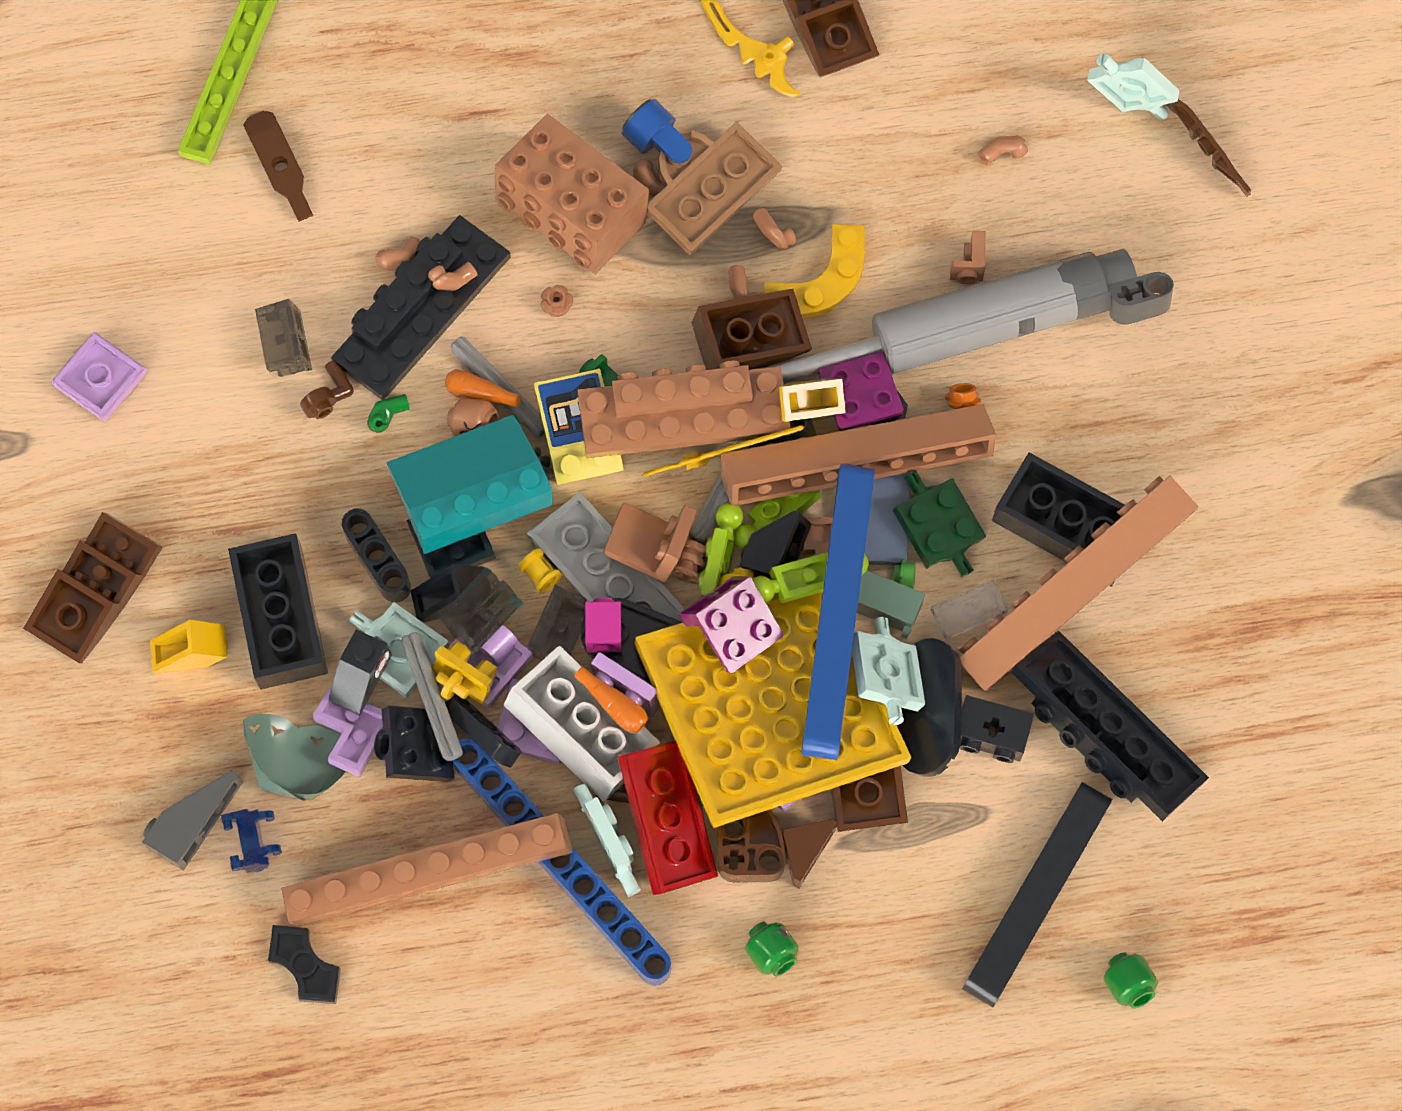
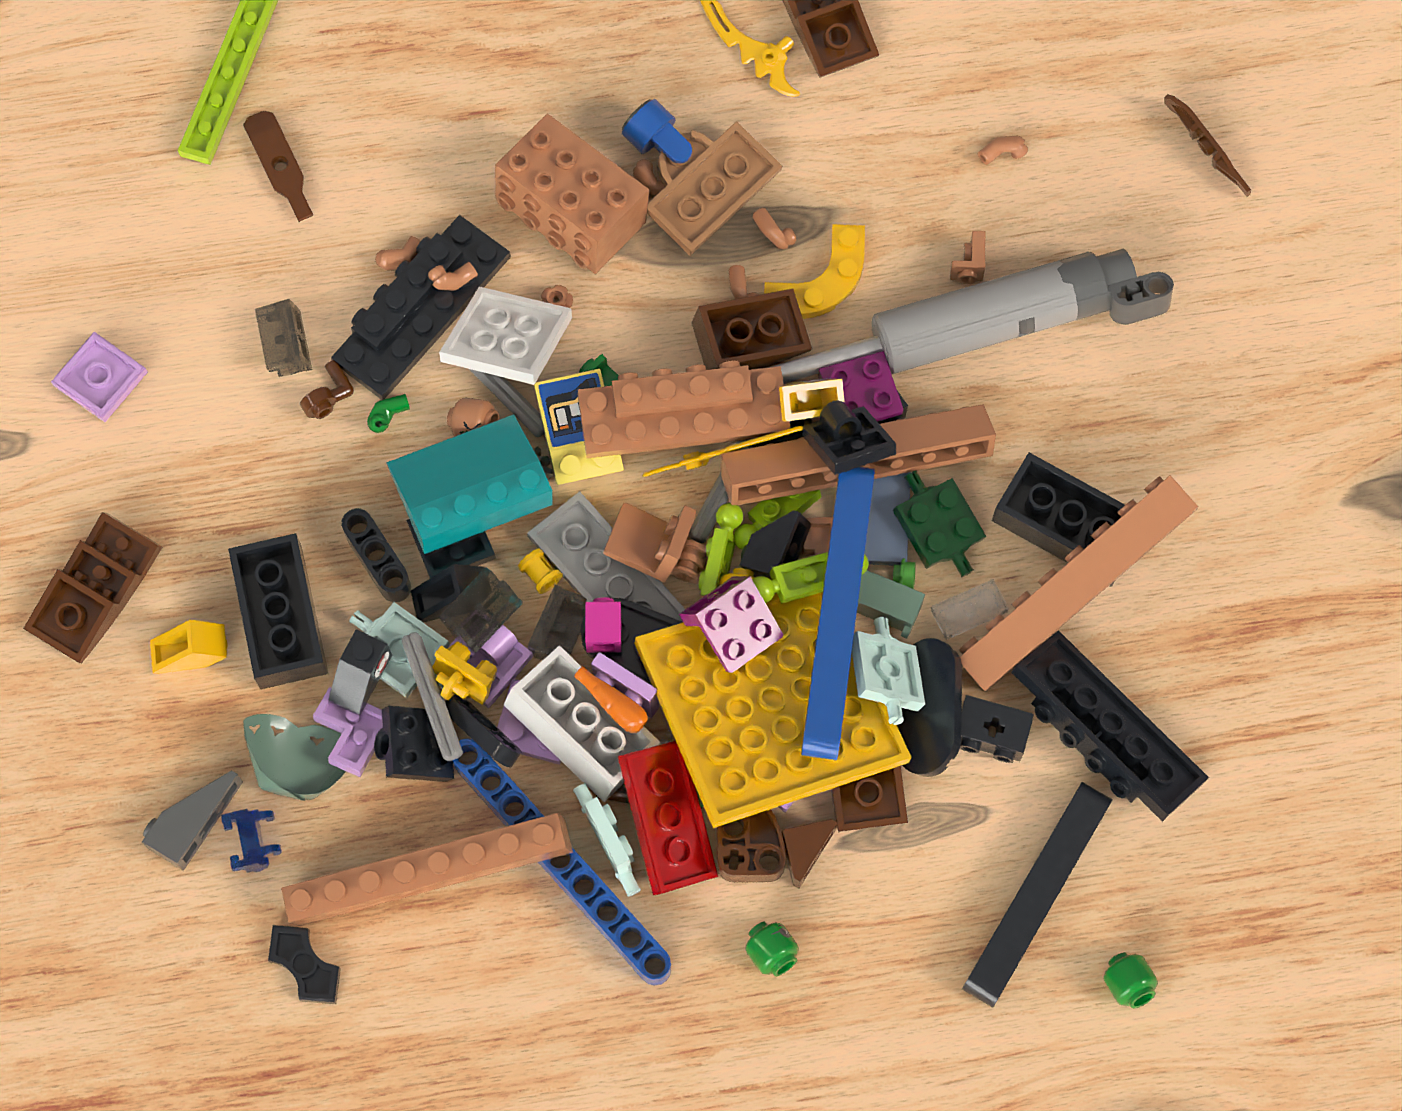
orange piece [445,369,521,408] -> none
orange plate [945,383,981,409] -> none
light aqua plate [1087,53,1180,120] -> none
none -> white plate [439,287,572,385]
none -> black plate [803,400,896,475]

